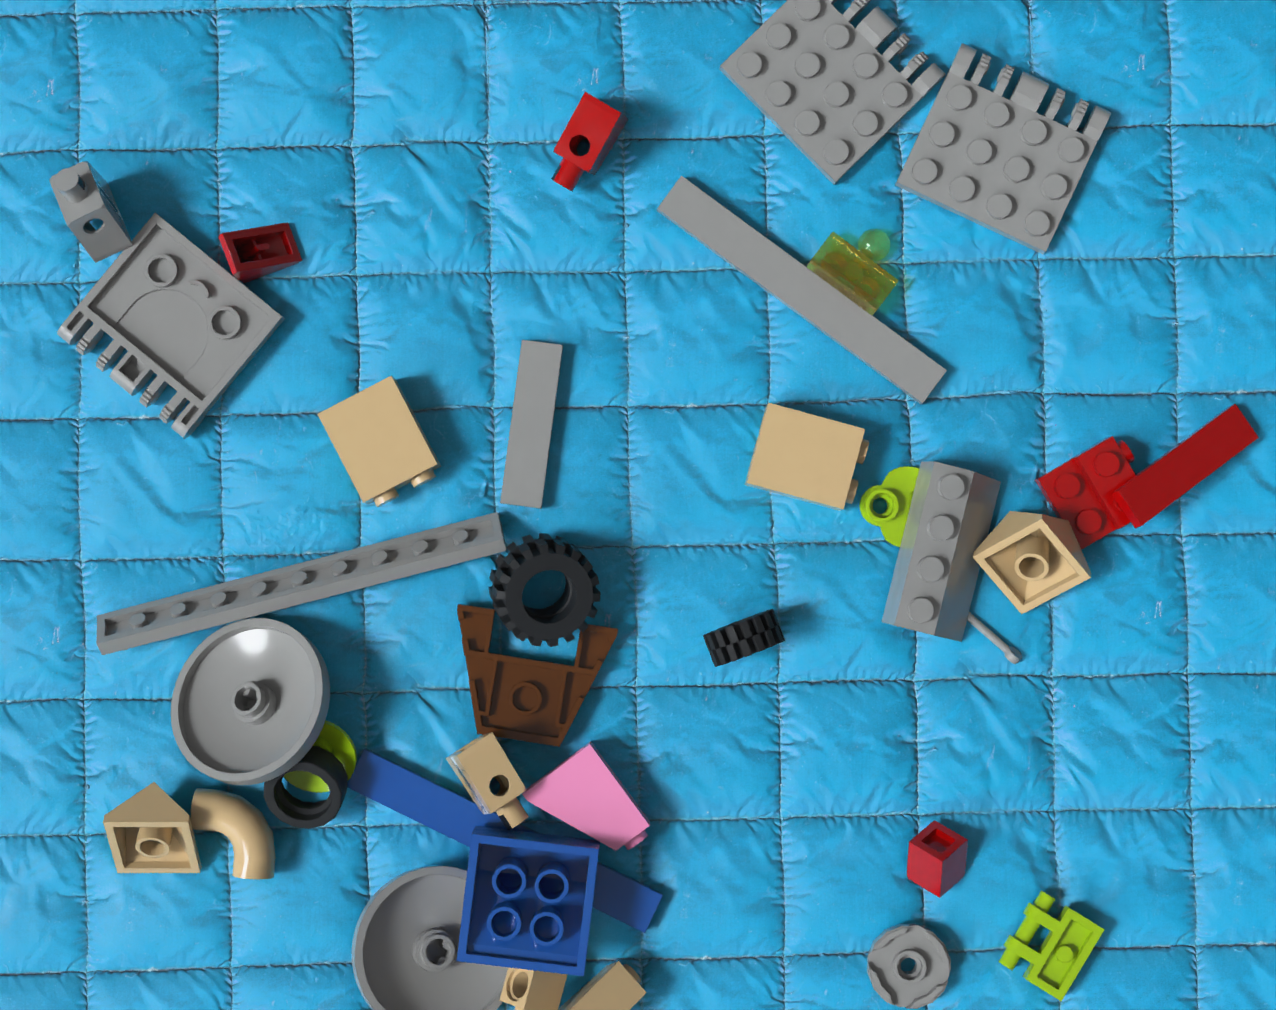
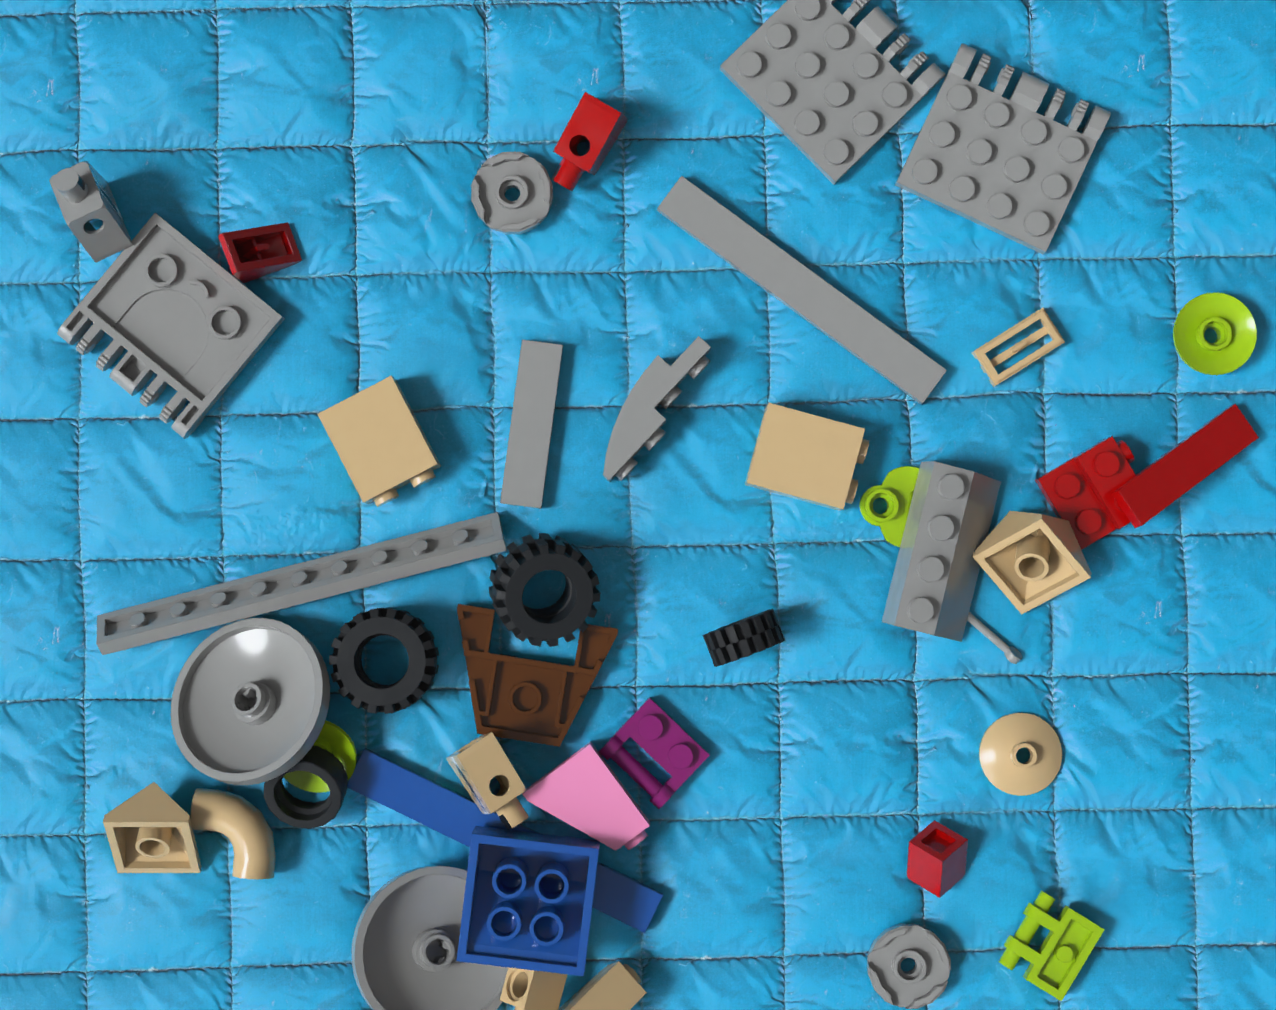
clear yellow plate [806,229,899,316] -> none
none -> black tyre [329,608,439,714]
none -> light grey plate [471,152,553,235]
none -> magenta plate [598,697,710,809]
none -> light grey slope [603,336,711,482]
none -> tan tile [971,308,1065,387]
none -> tan dish [979,713,1062,796]
none -> lime dish [1173,292,1257,375]

